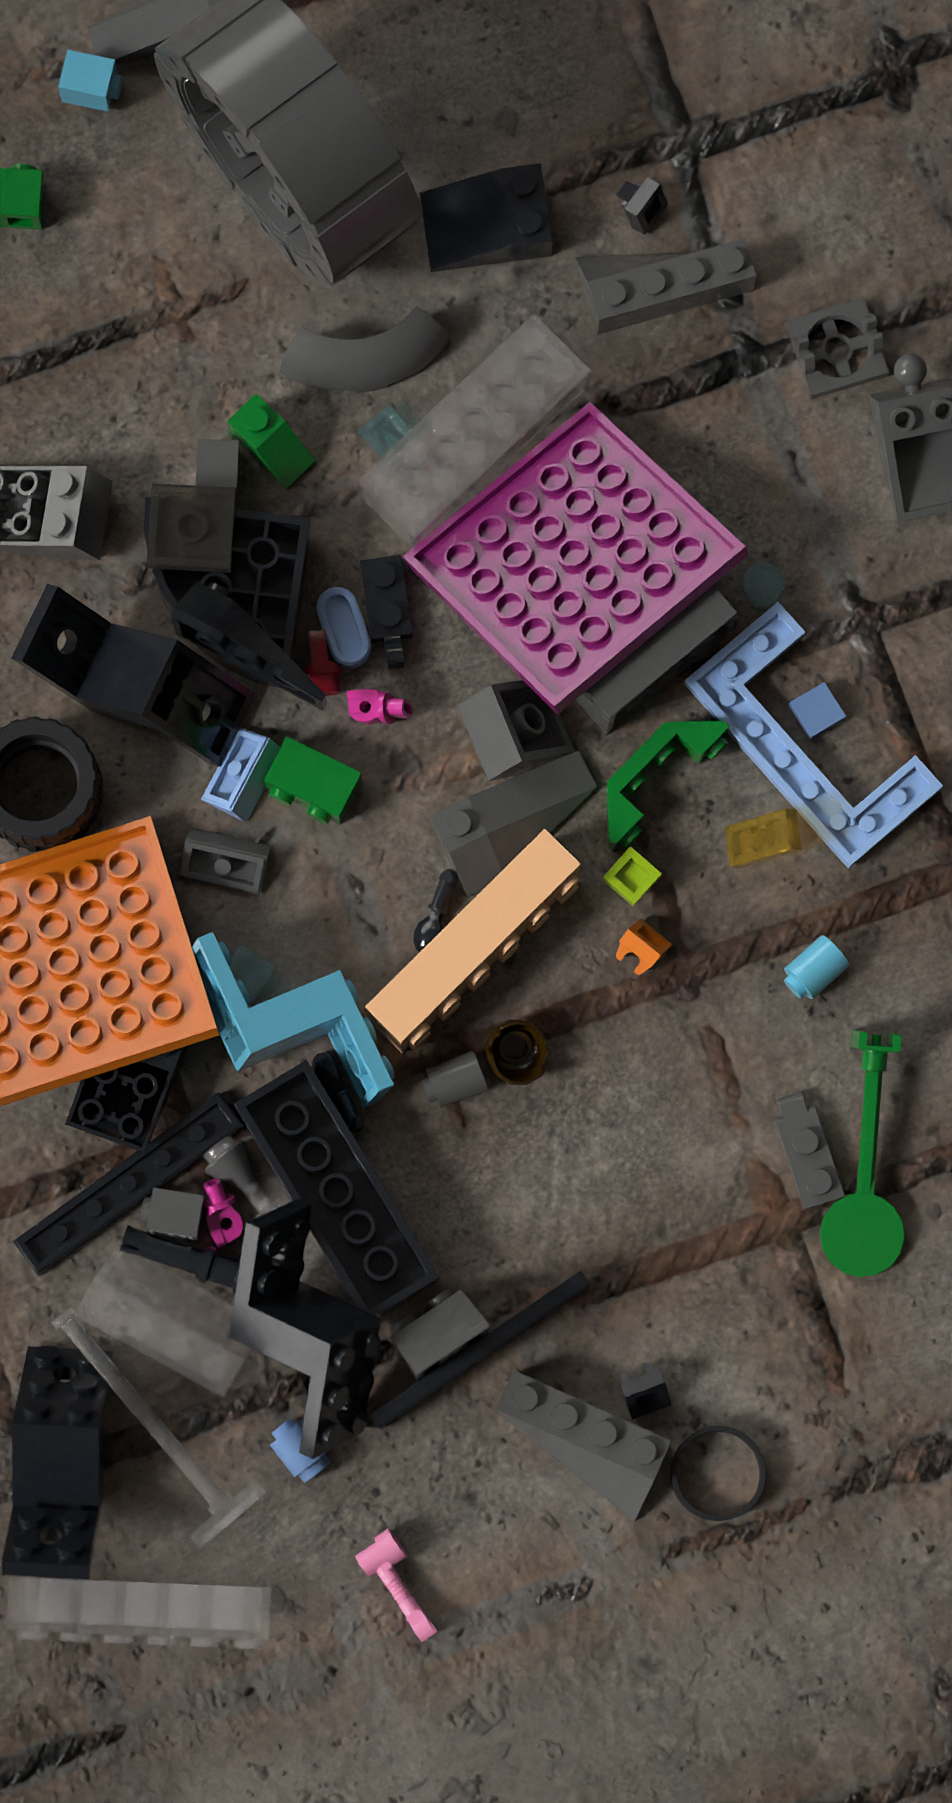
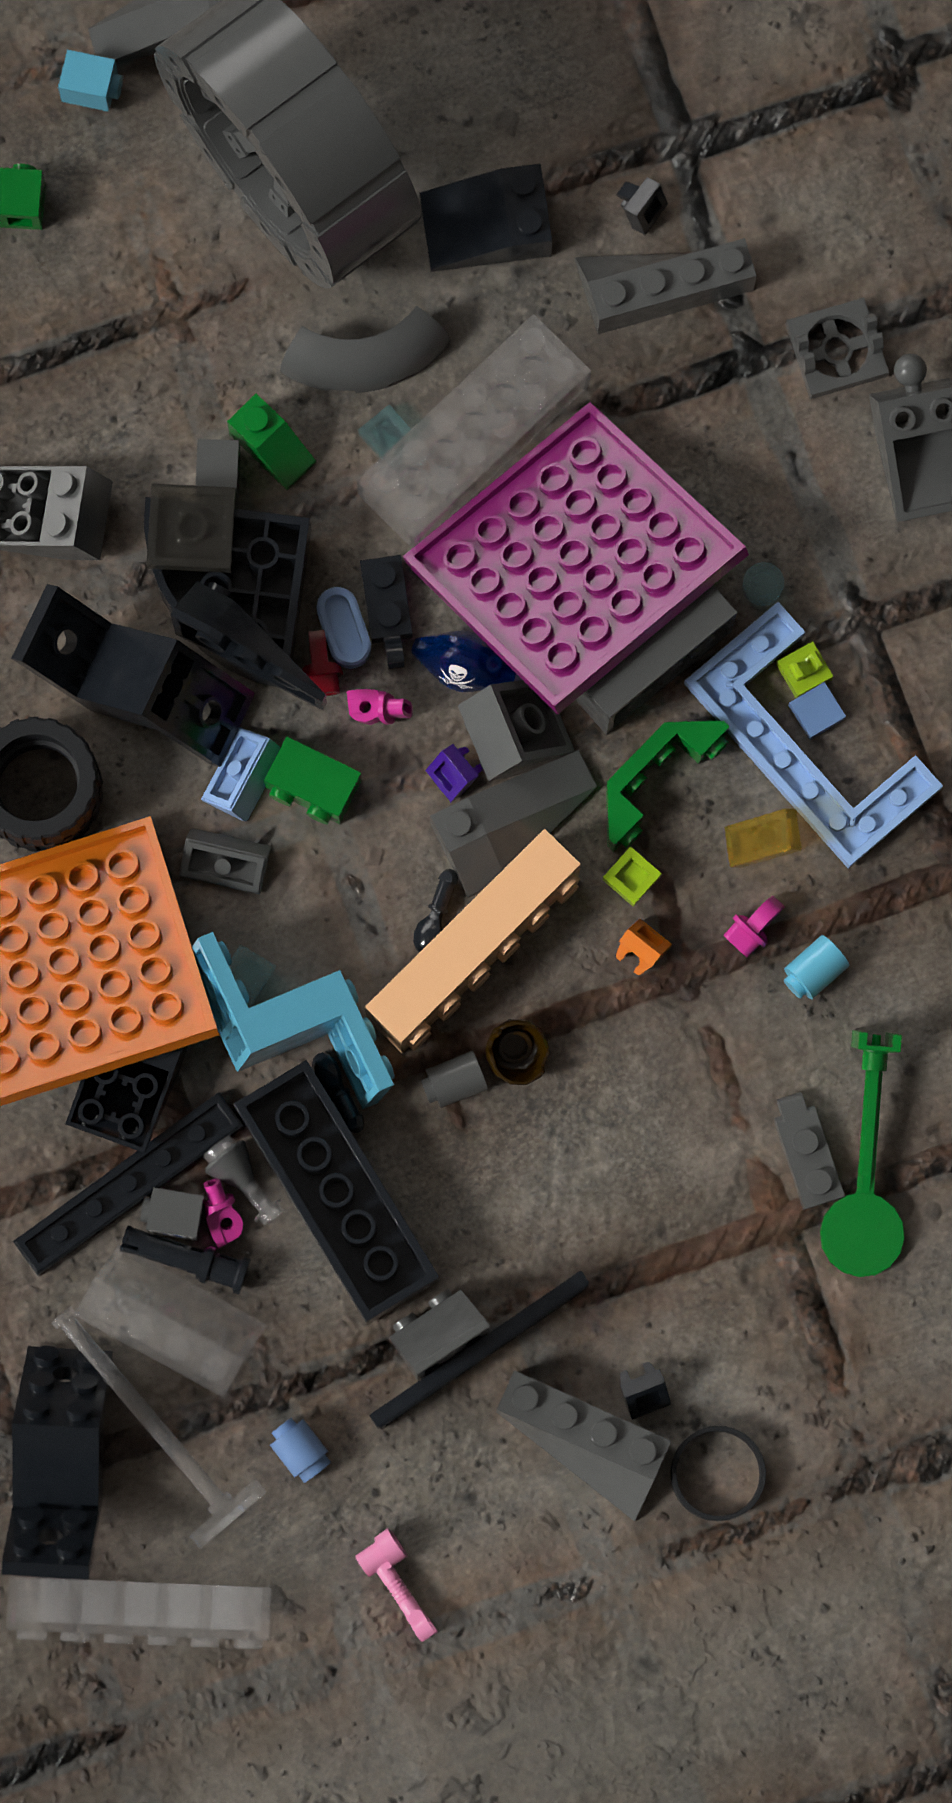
black bracket [229,1199,381,1459] -> none
none -> clear blue hat [411,630,517,692]
none -> dark purple tile [425,744,483,802]
none -> dark pink piece [723,895,785,958]
none -> lime tile [776,641,834,698]

